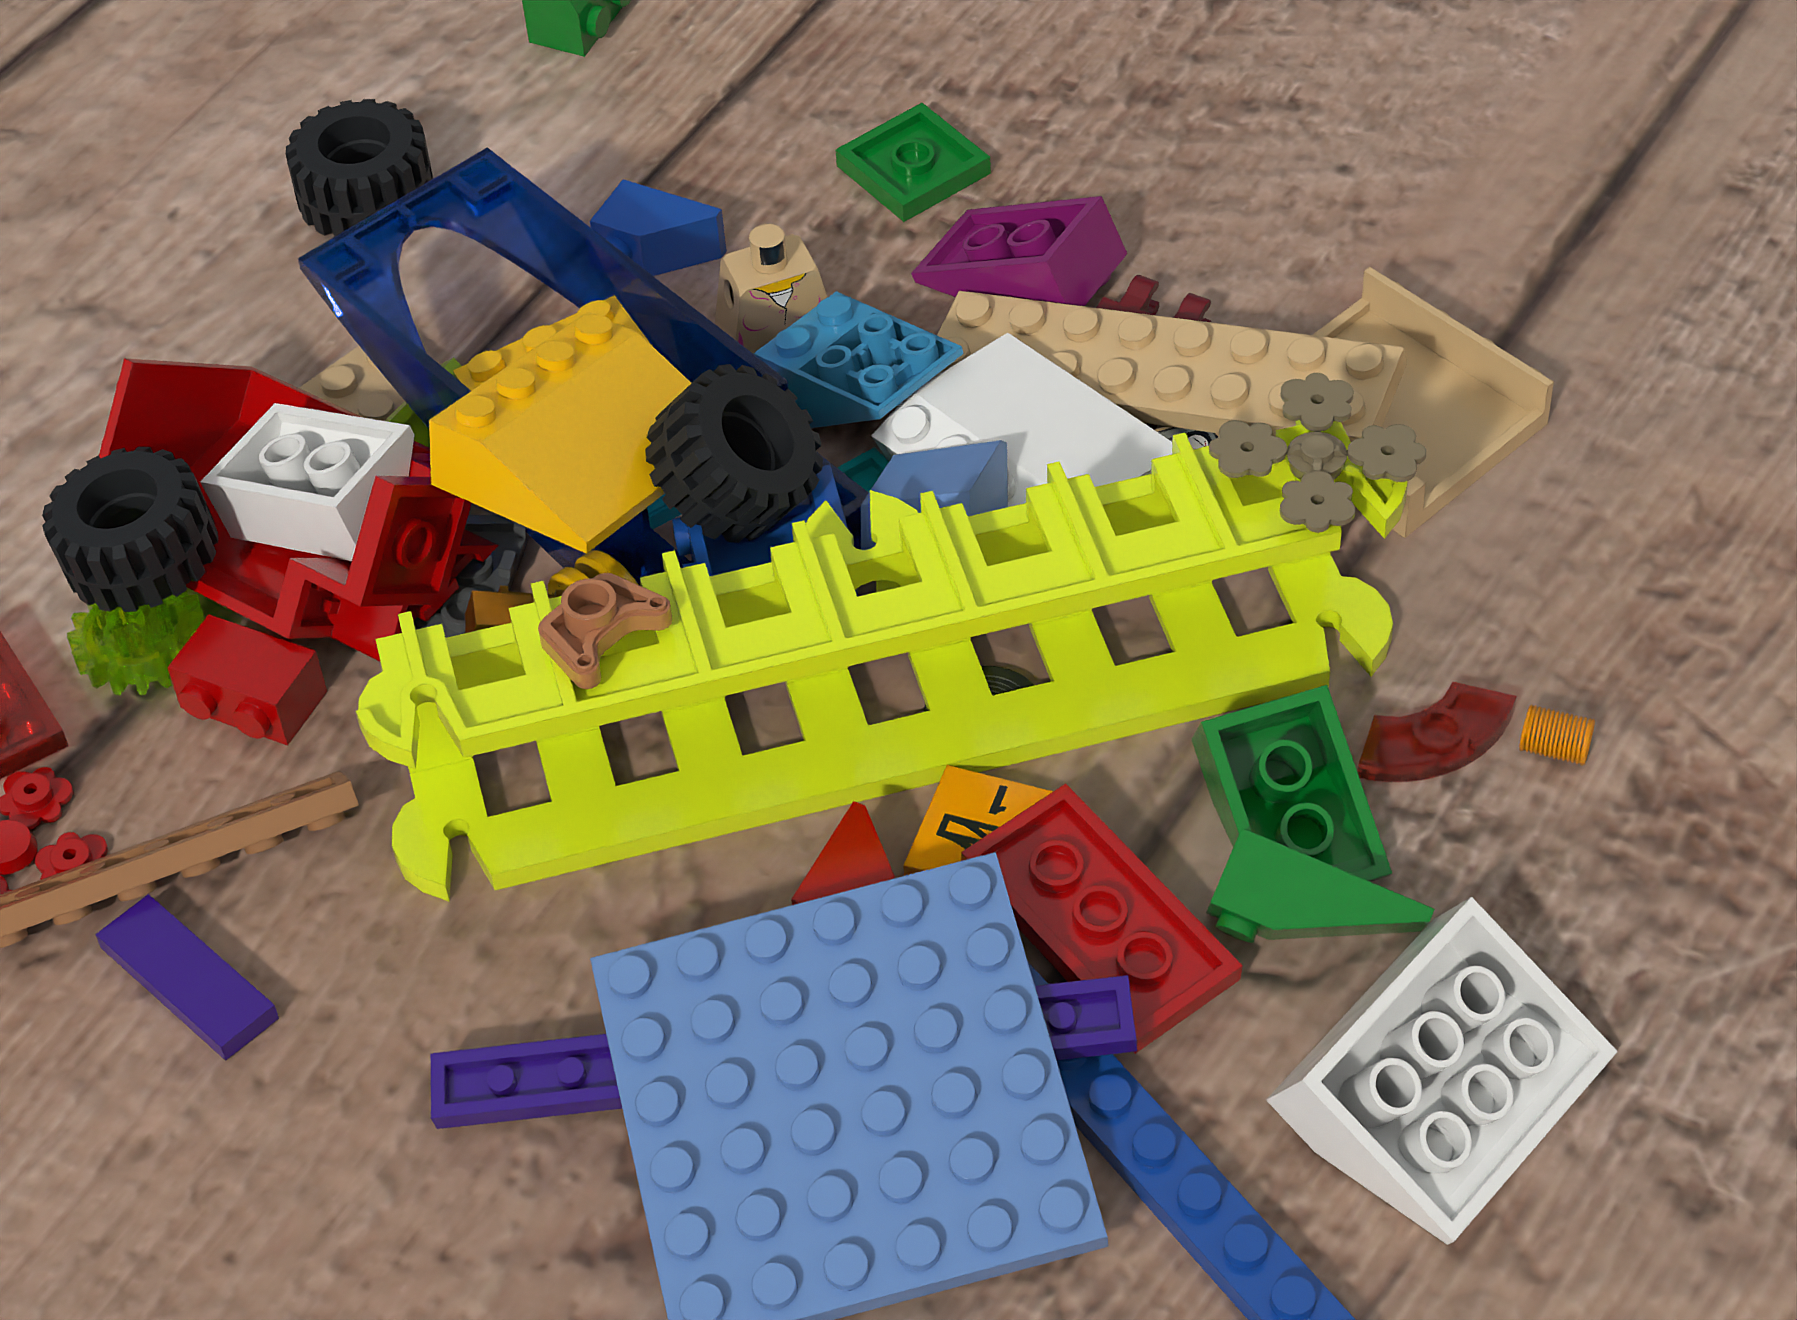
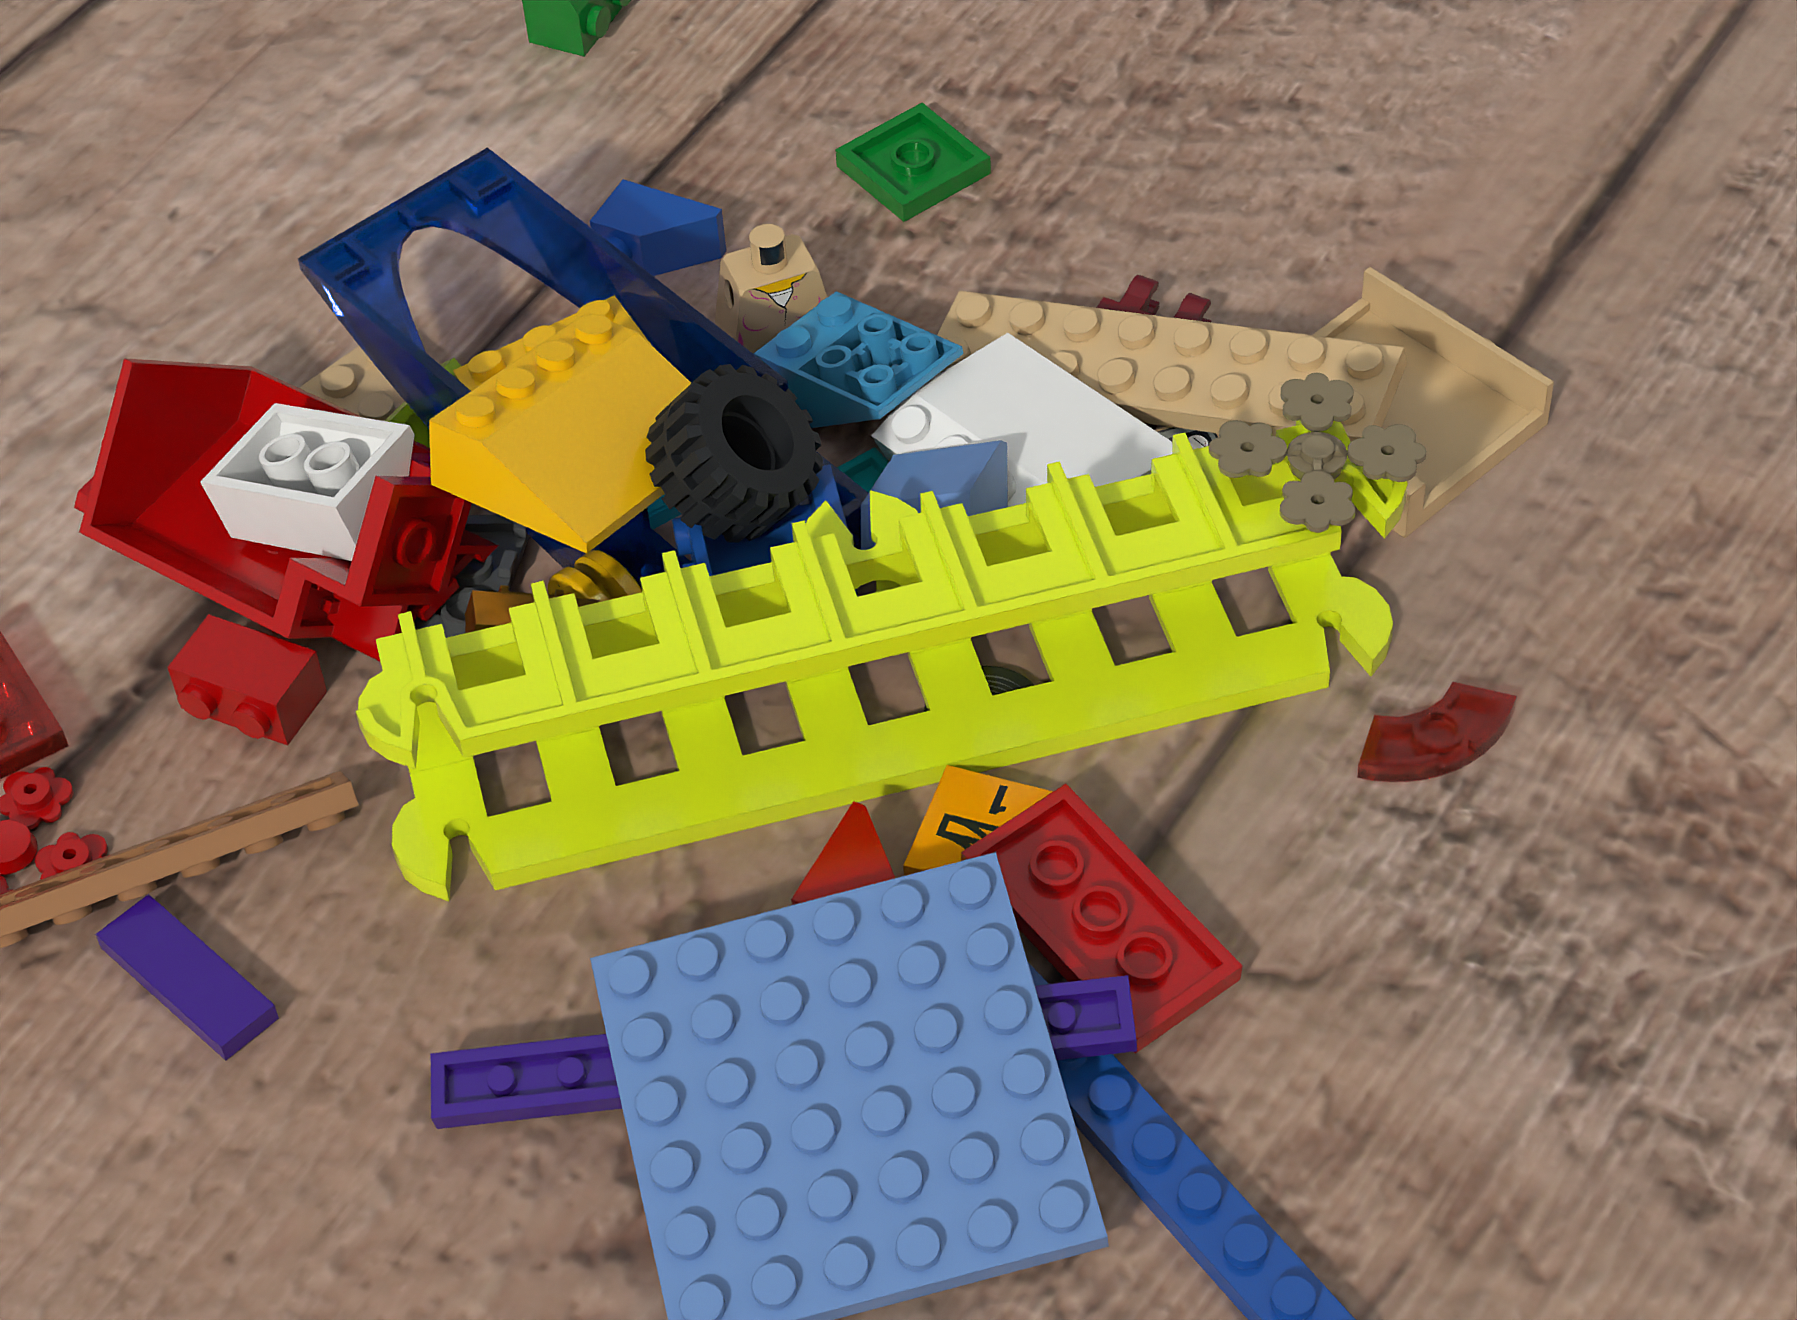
black tyre [42,447,218,612] -> none
clear neon green gear [67,591,205,695] -> none
black tyre [285,99,435,241] -> none
nougat piece [538,573,673,689] -> none
magenta slope [911,196,1128,306] -> none
green slope [1191,685,1392,882] -> none
green slope [1206,828,1435,943] -> none
white slope [1266,897,1618,1245] -> none
light orange piece [1519,704,1595,766] -> none

